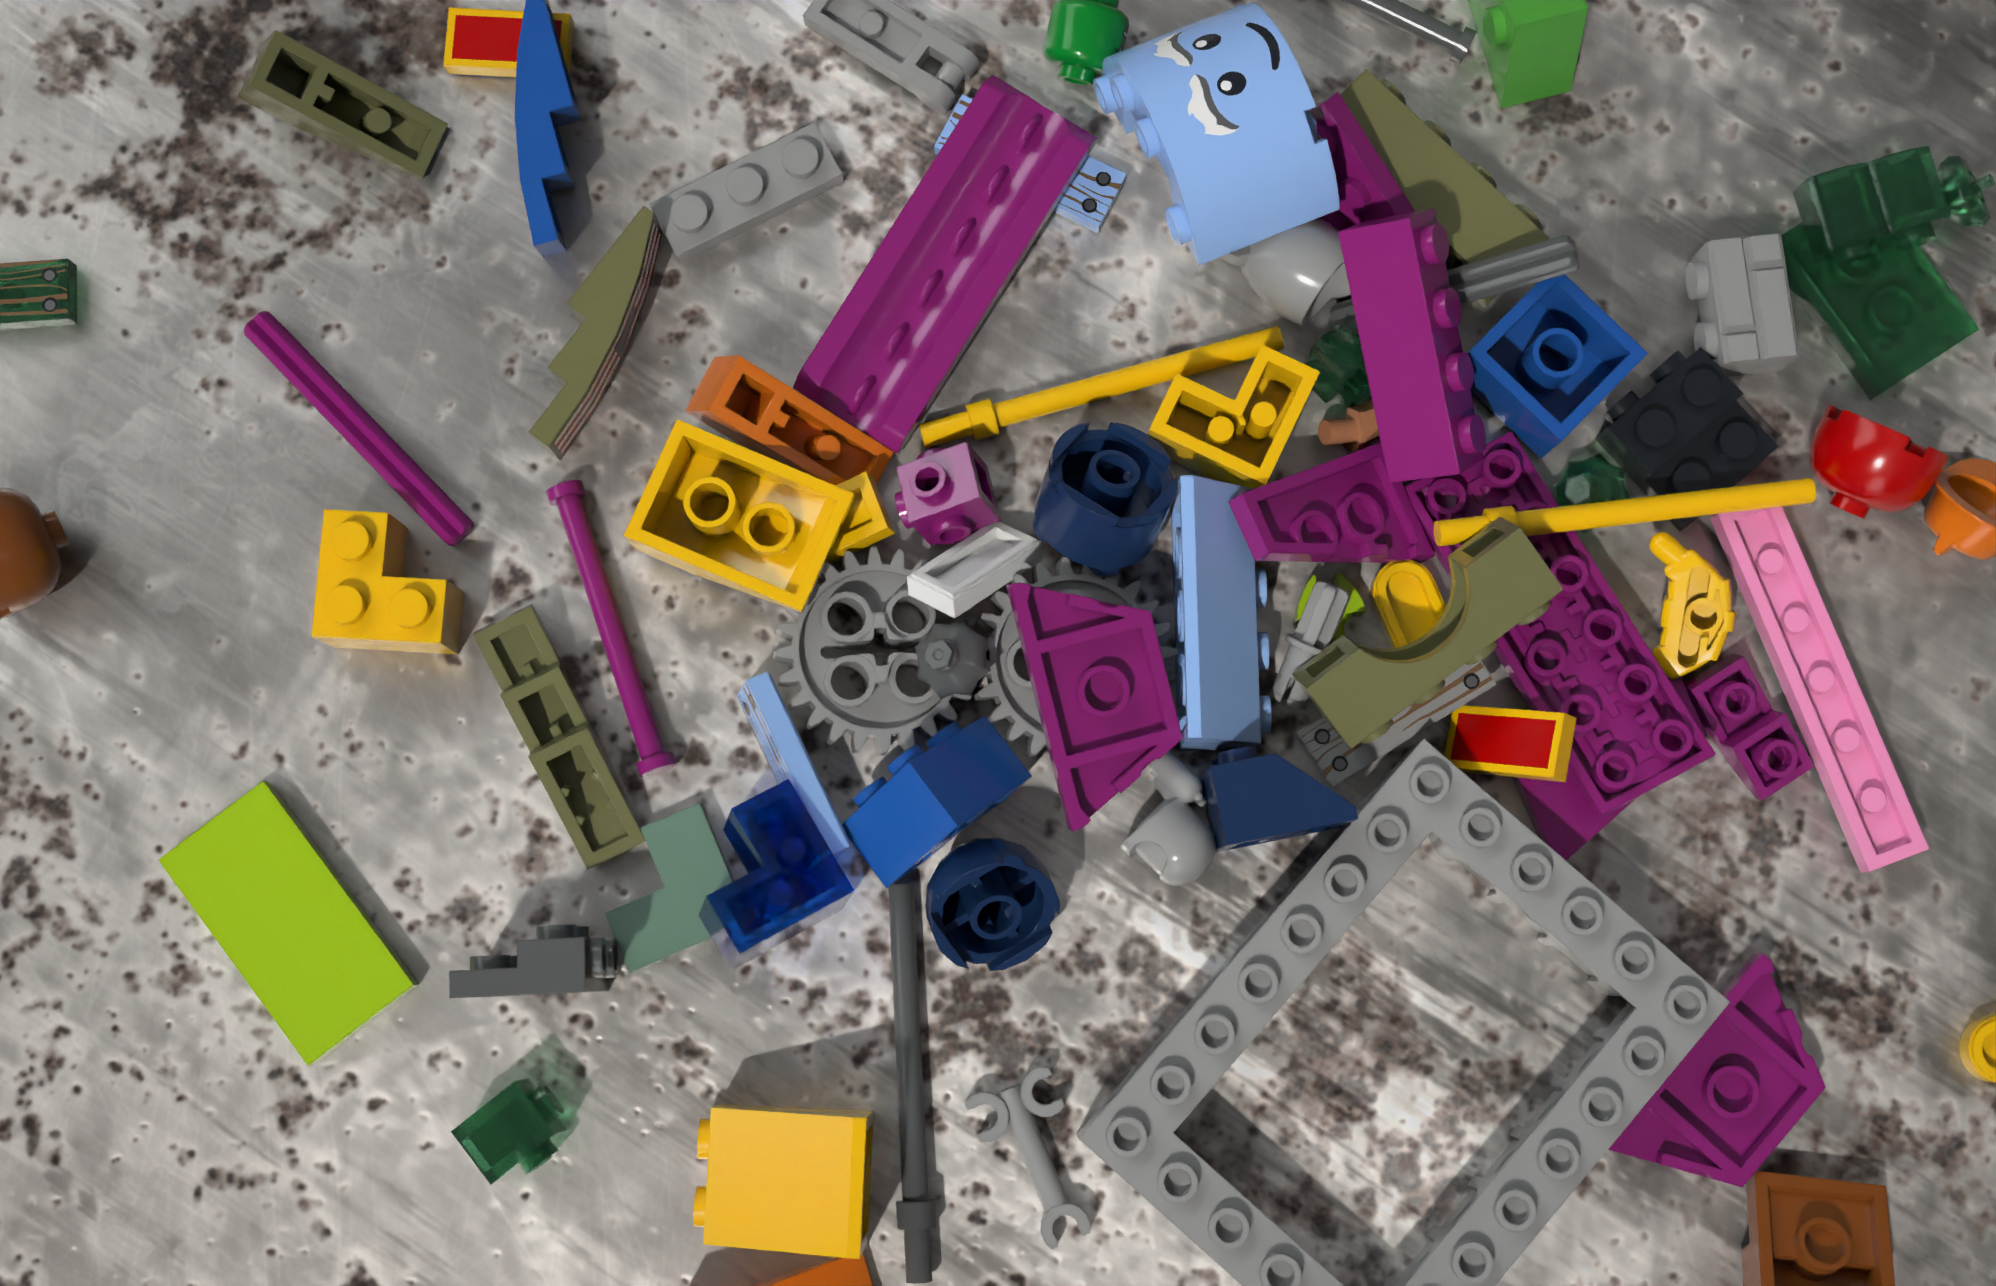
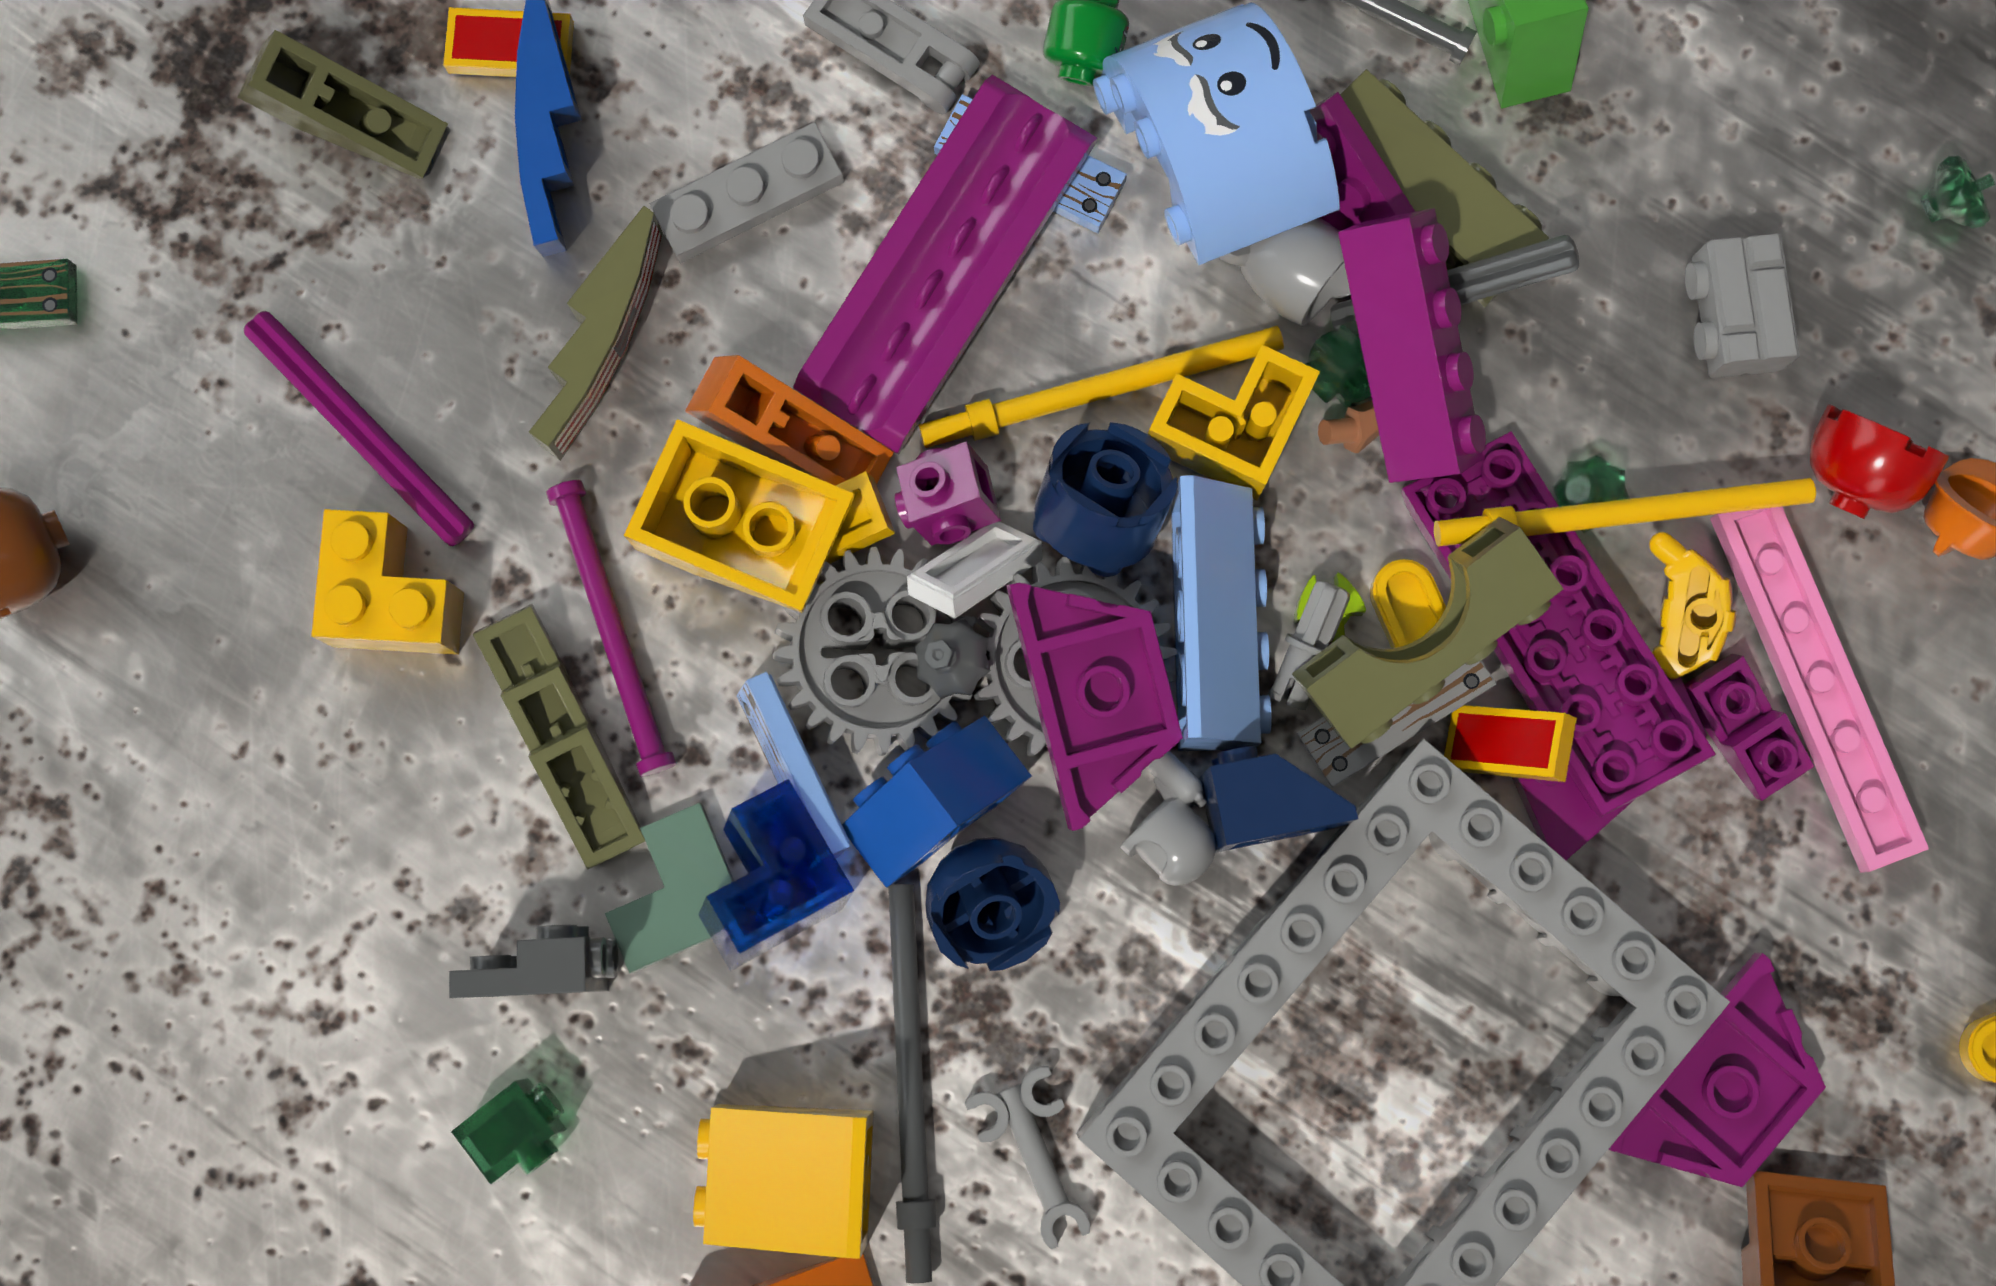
lime tile [158,781,419,1066] -> none
magenta wing [1228,442,1435,563] -> none
blue brick [1467,274,1648,459] -> none
black plate [1595,347,1779,531] -> none
clear green tile [1781,179,1979,400] -> none
clear green brick [1793,146,1951,267] -> none

